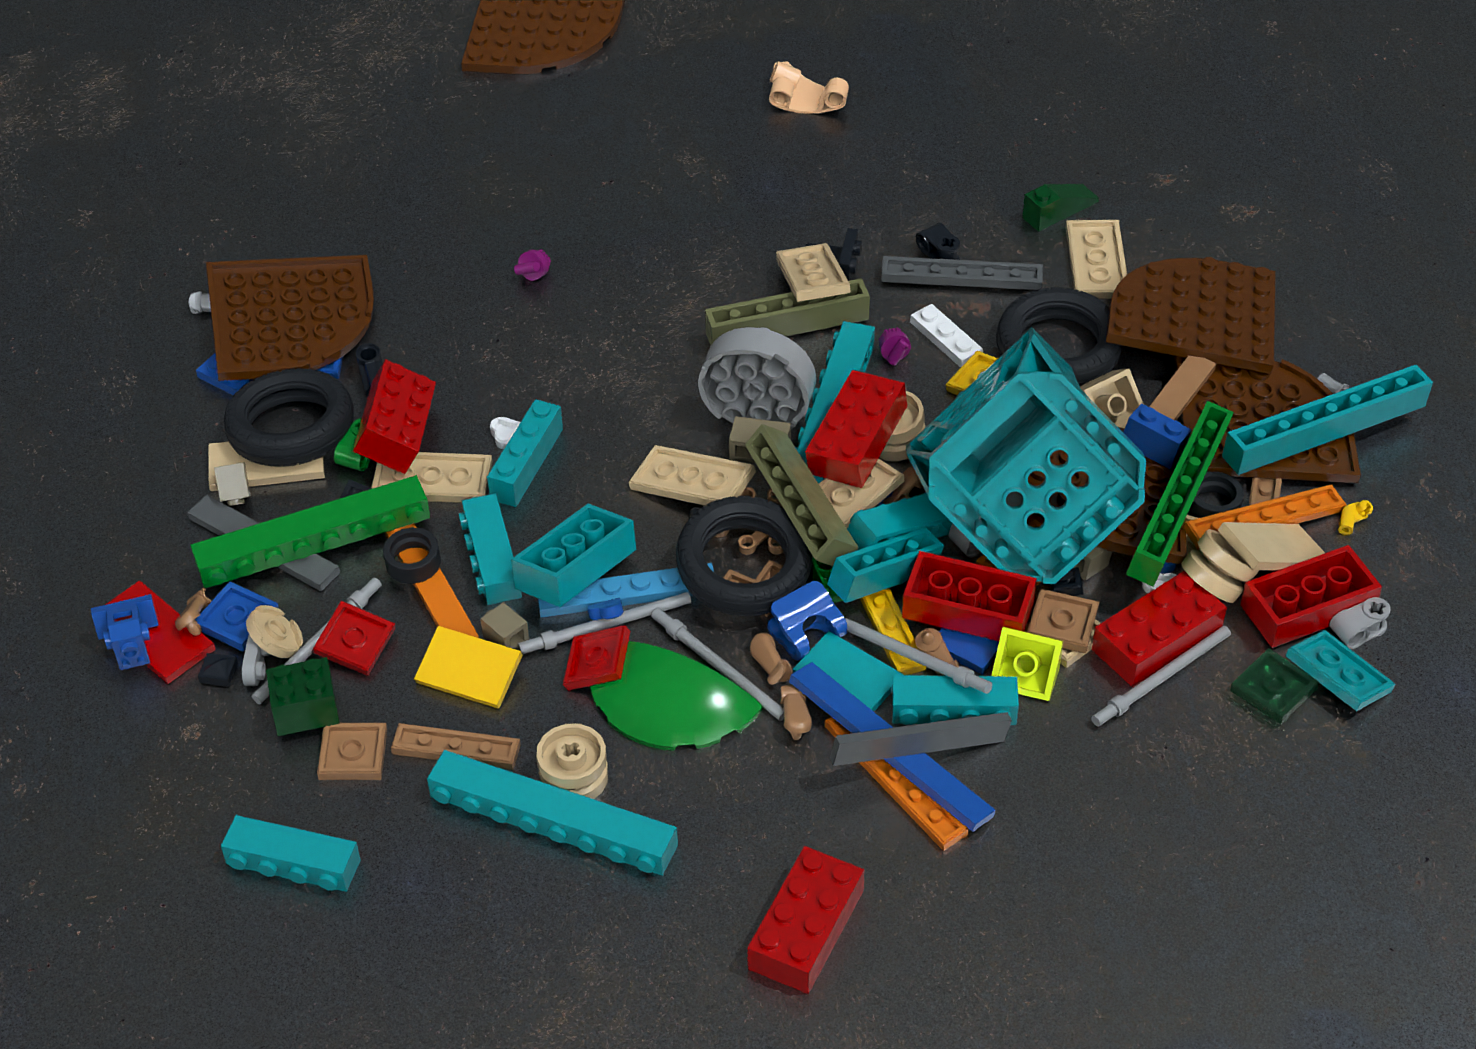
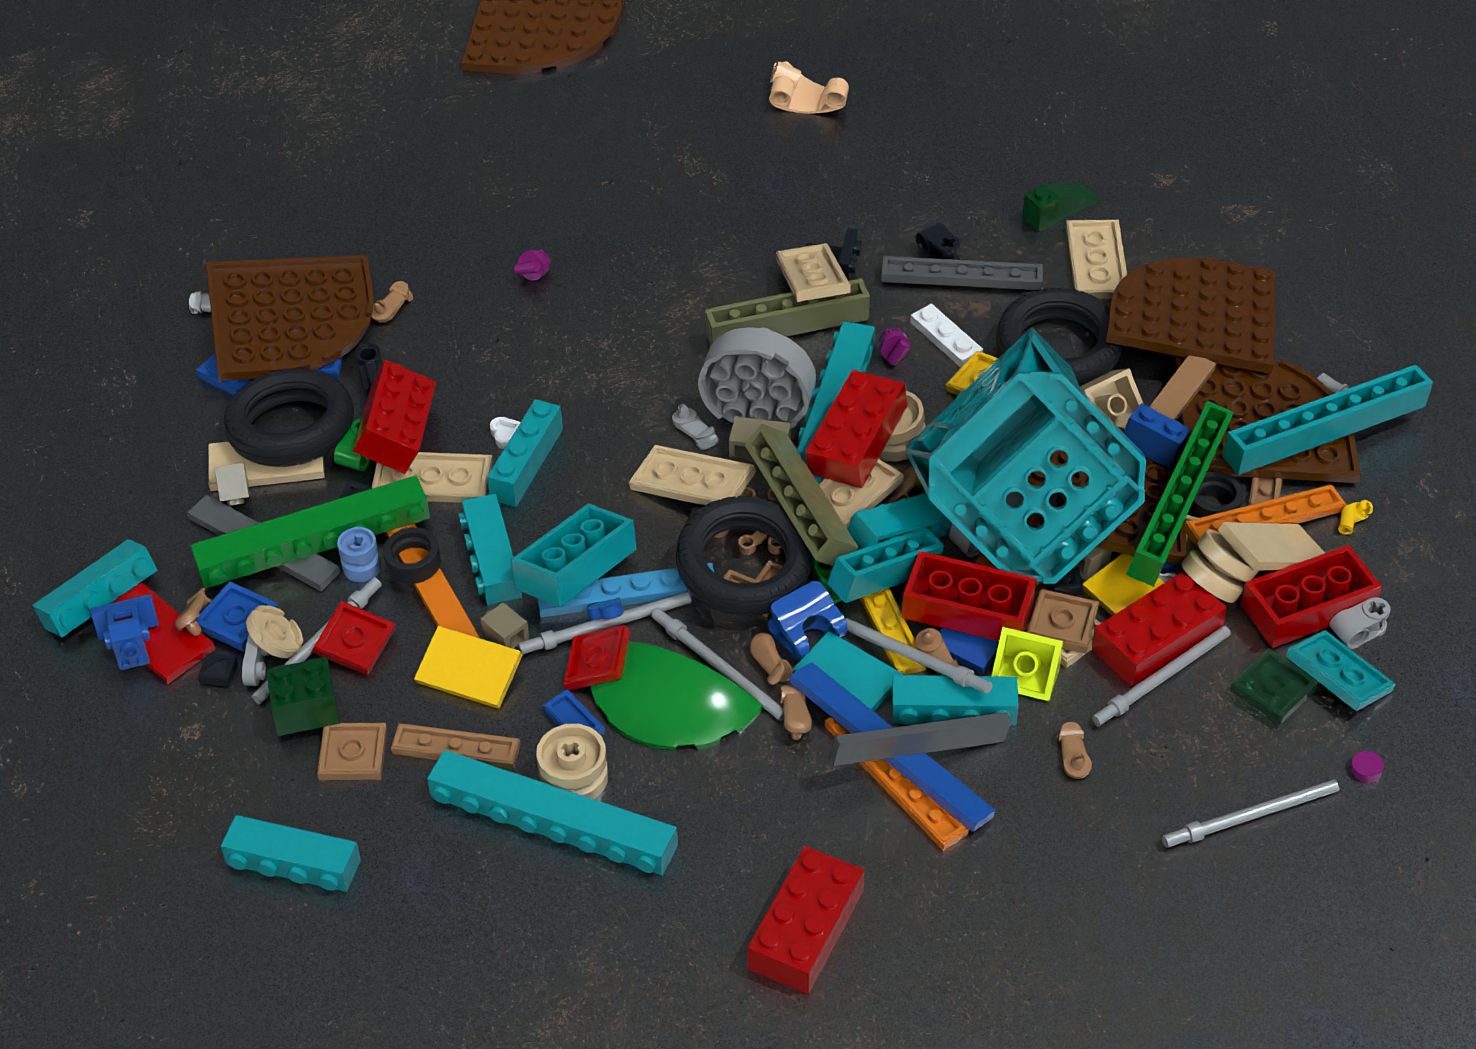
none -> teal brick [32,539,158,638]
none -> medium blue wheel [337,527,381,582]
none -> medium nougat piece [372,281,414,323]
none -> blue tile [543,689,605,736]
none -> light grey piece [672,404,719,450]
none -> medium nougat piece [1056,722,1092,779]
none -> yellow tile [1082,554,1164,616]
none -> light grey bar [1162,779,1339,848]
none -> magenta tile [1350,751,1384,783]

